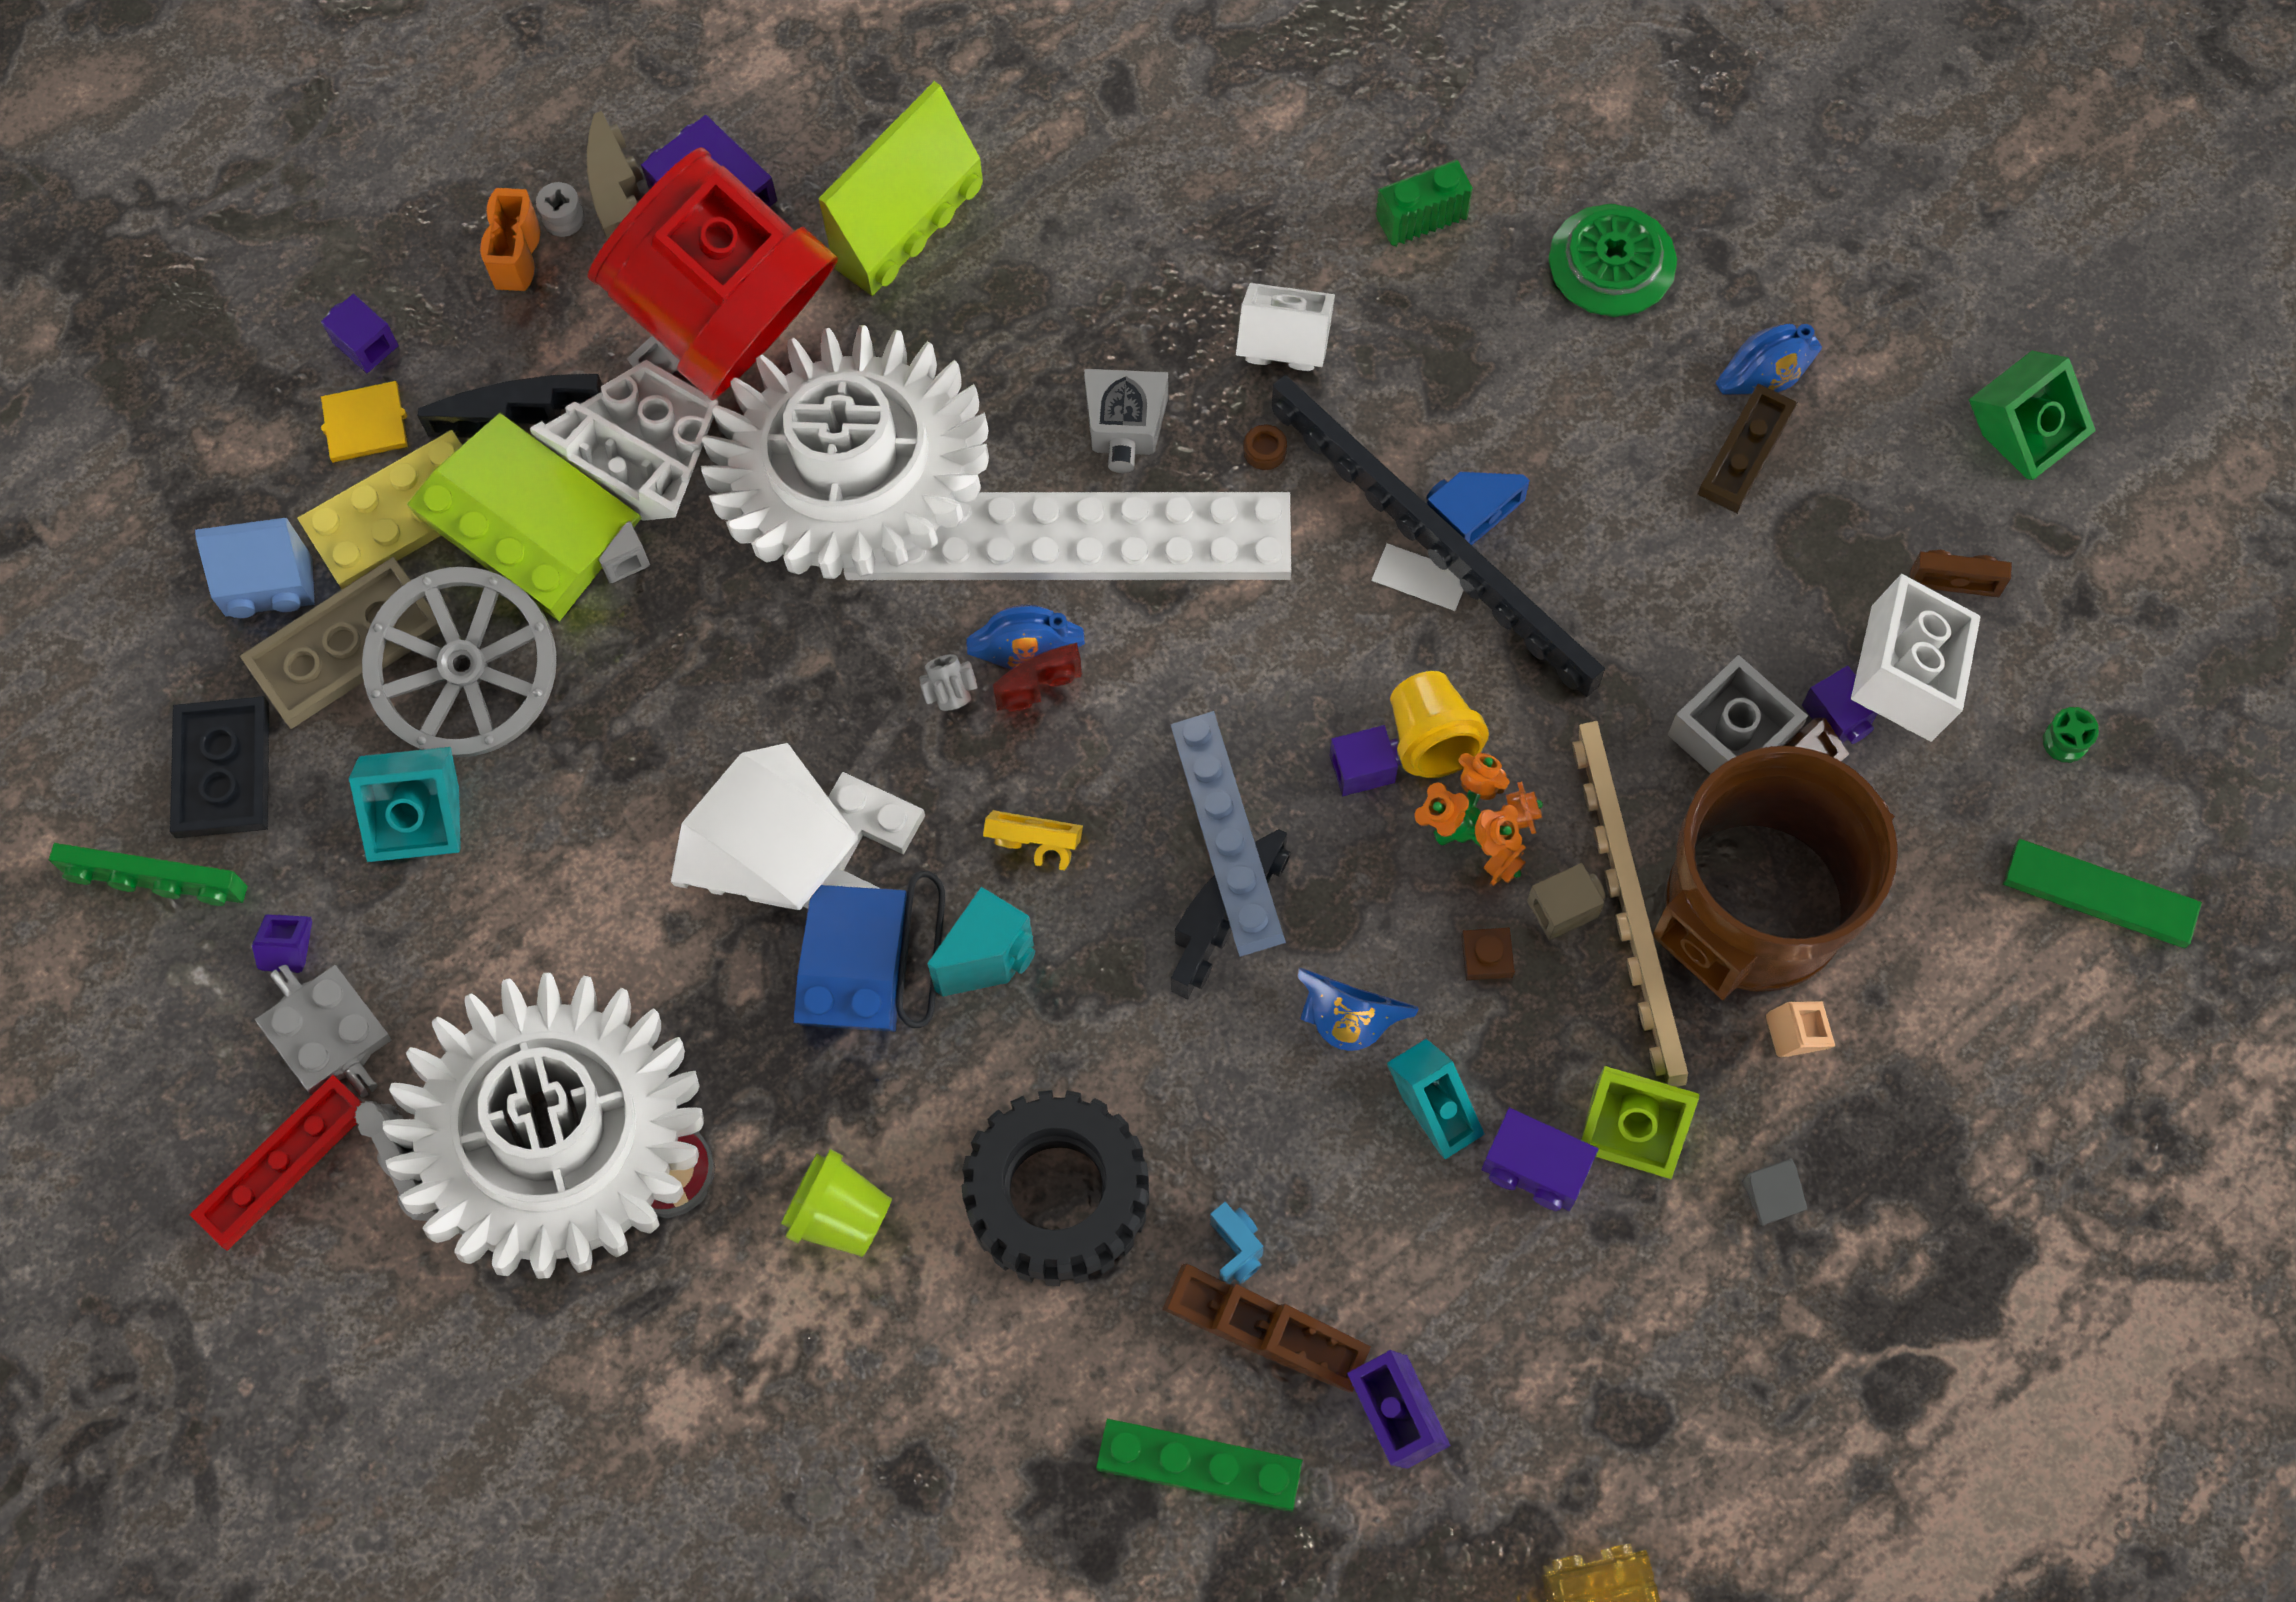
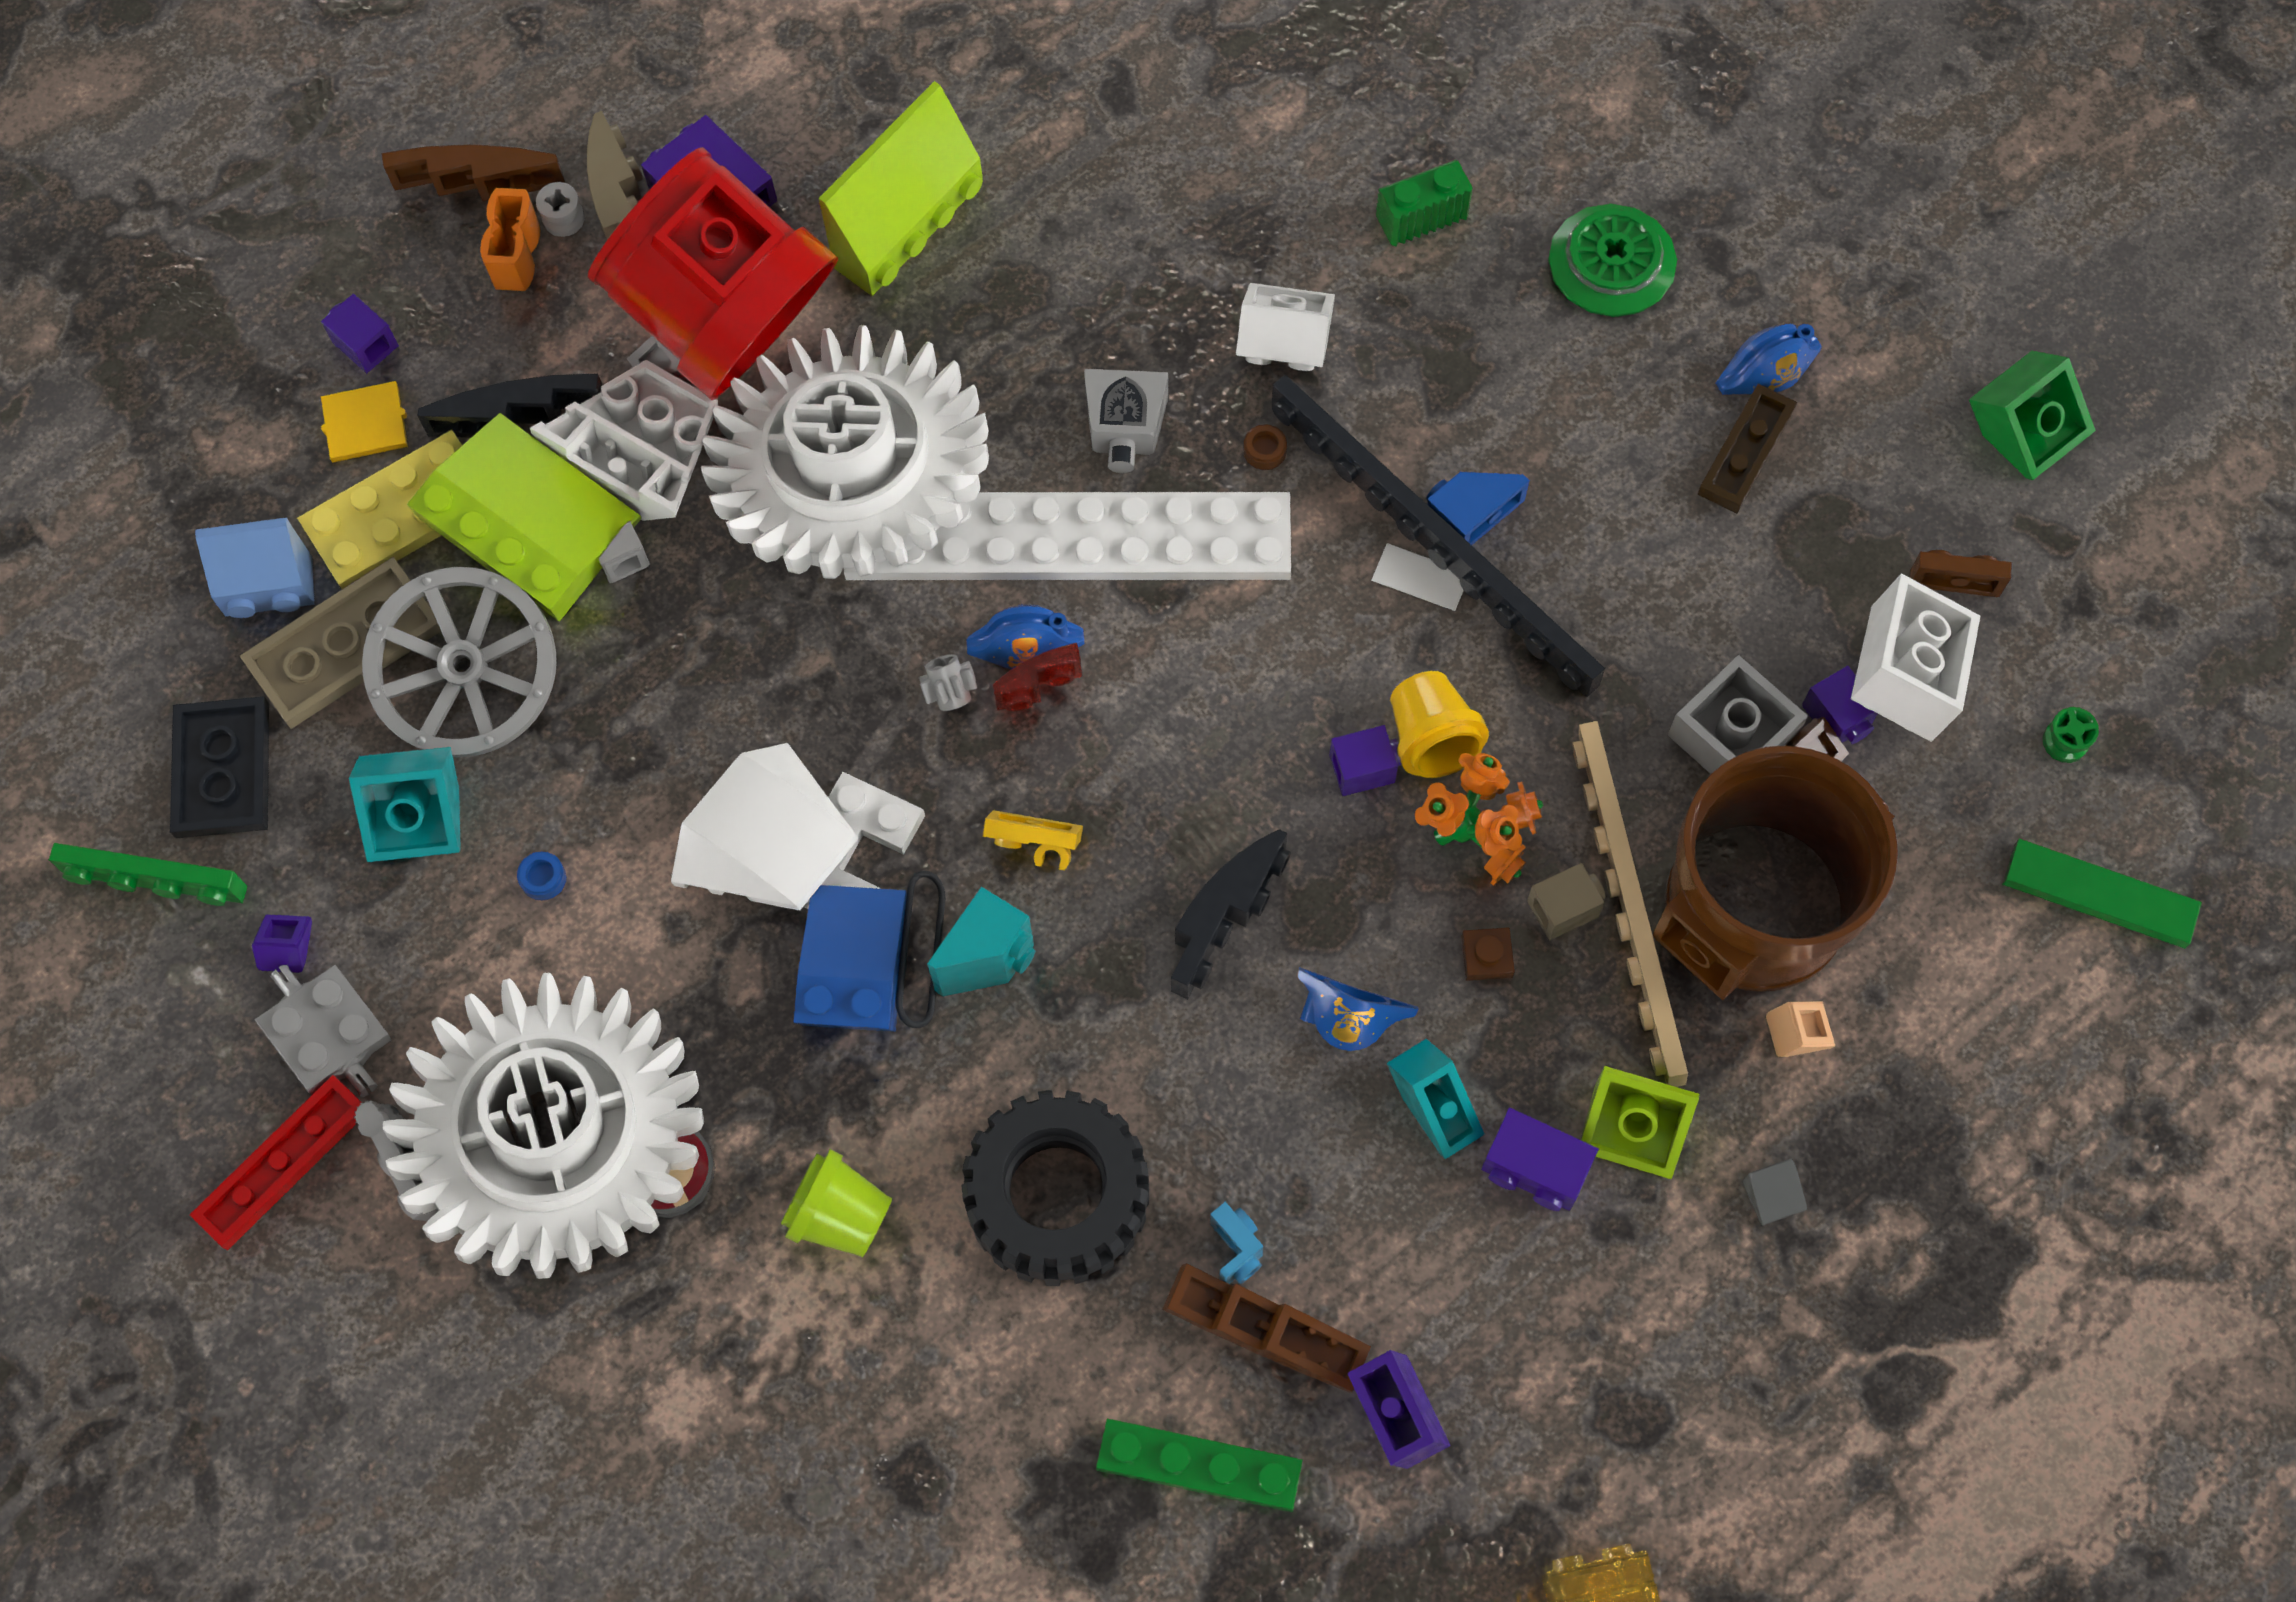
sand blue plate [1170,711,1286,957] -> none
none -> reddish brown slope [381,144,565,202]
none -> blue tile [517,852,567,901]

